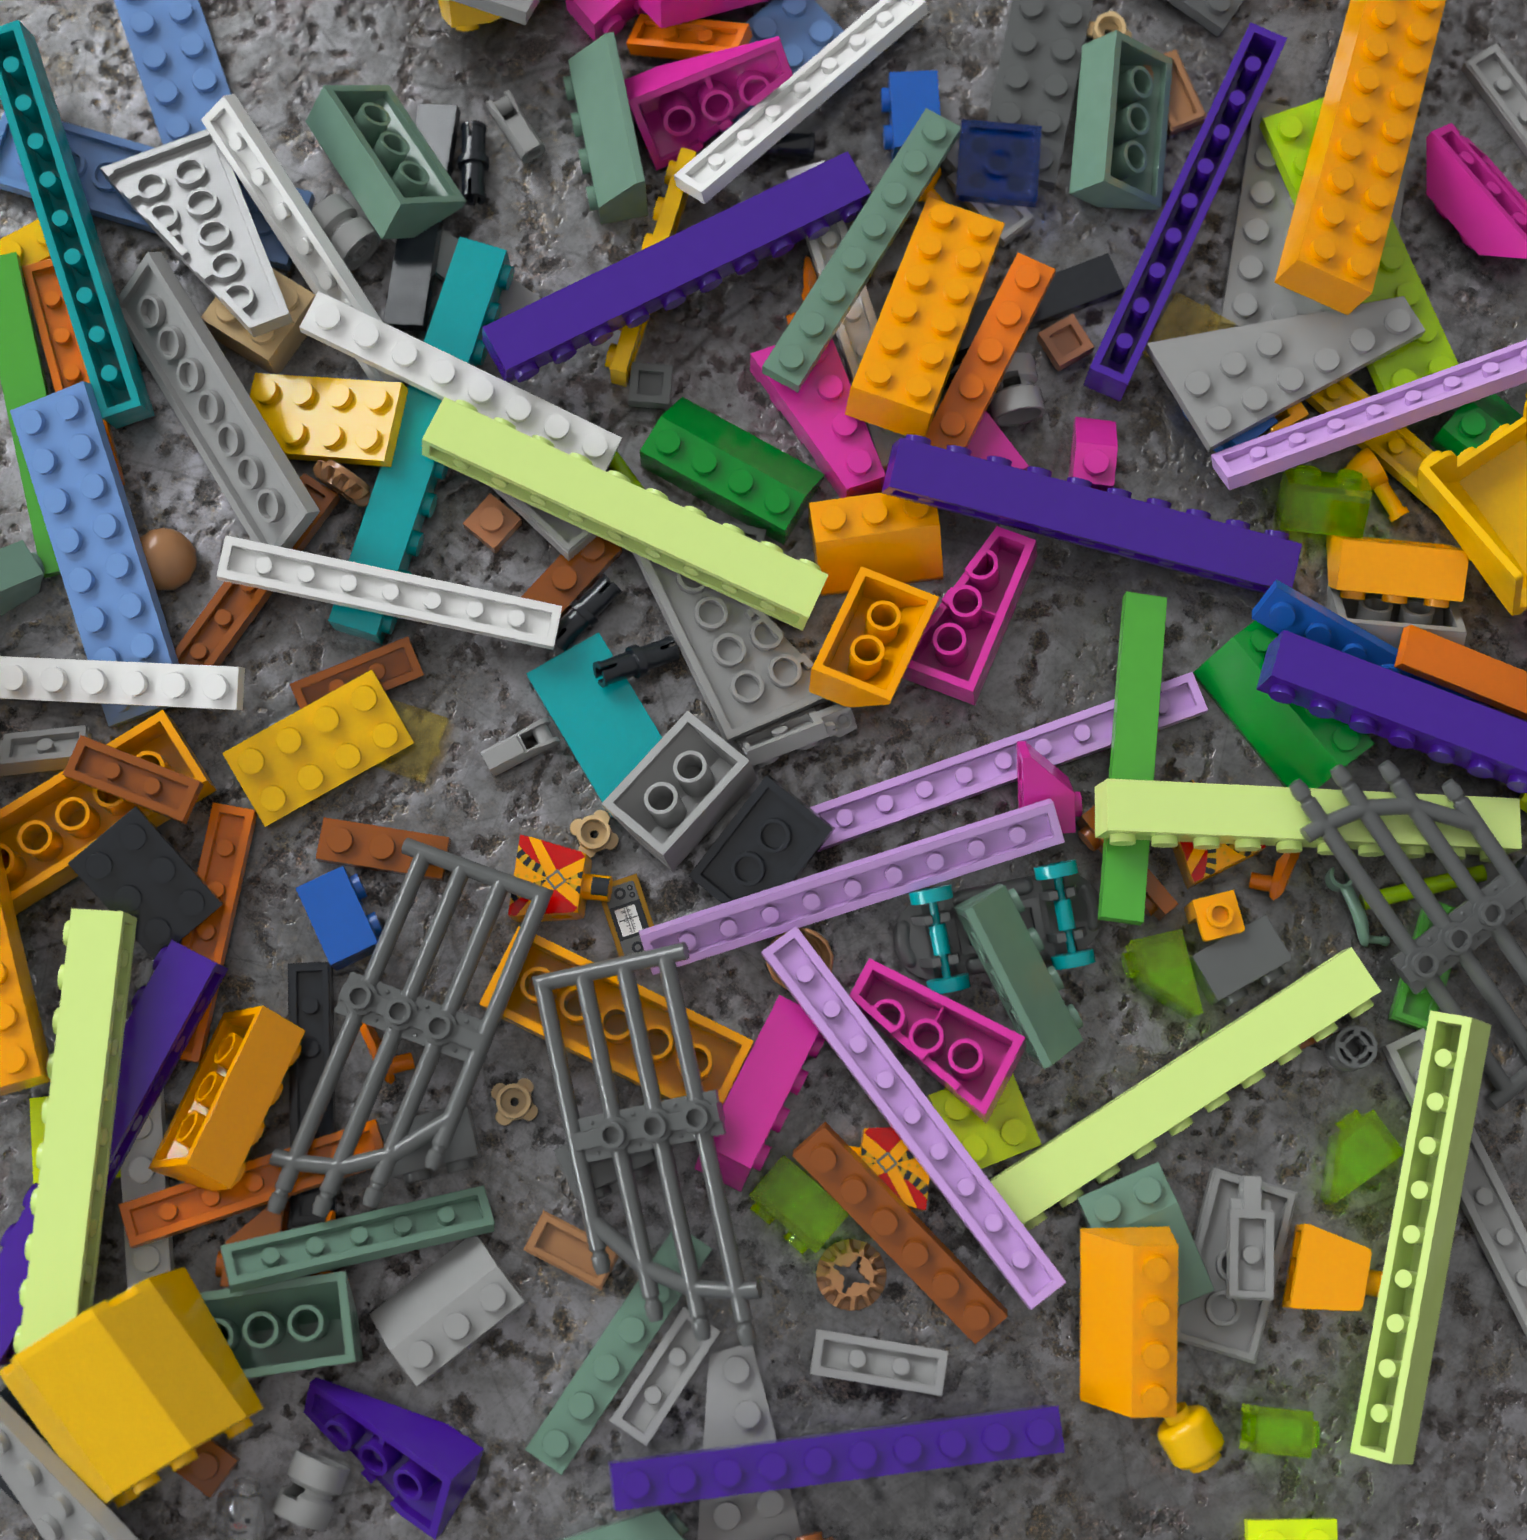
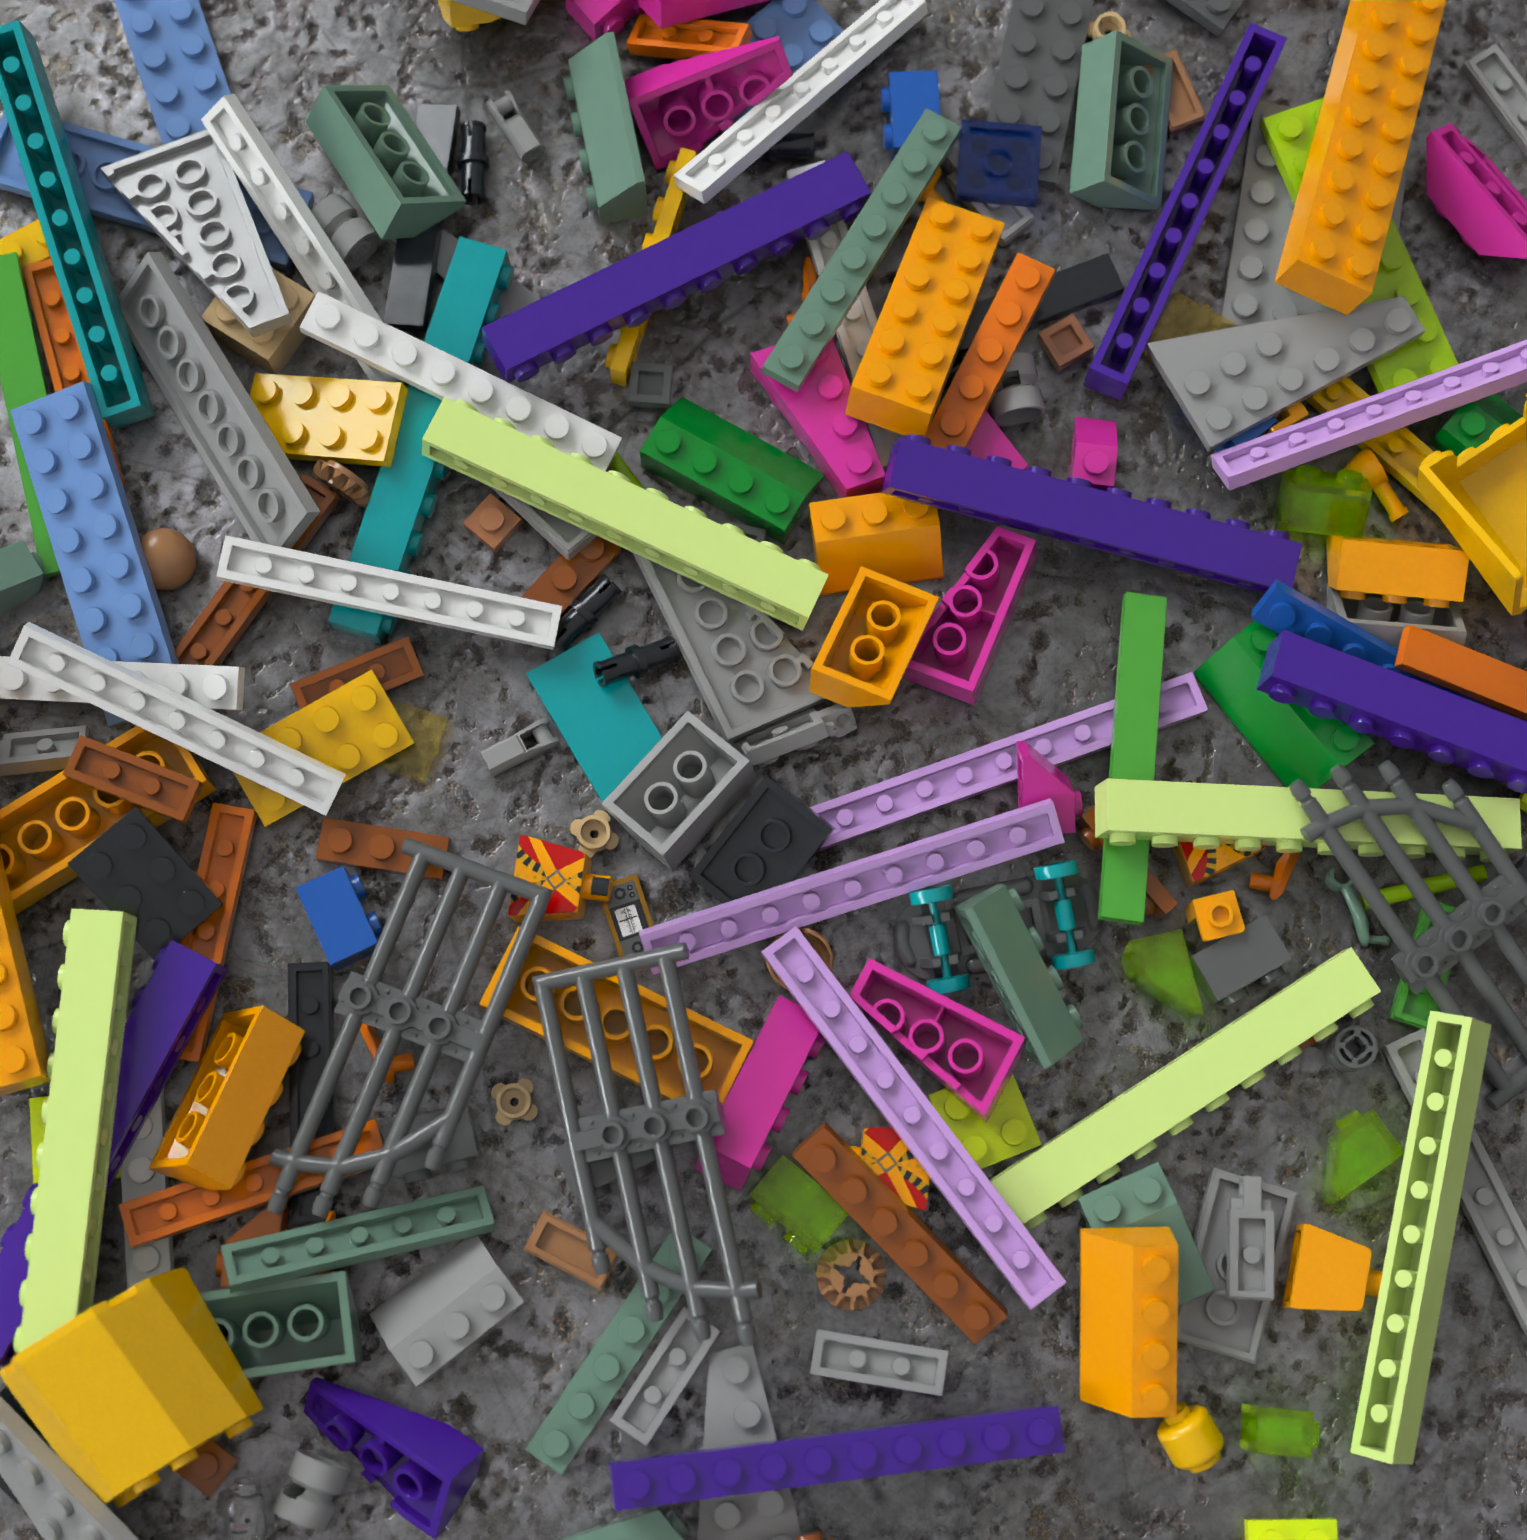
none -> white plate [7,622,346,816]

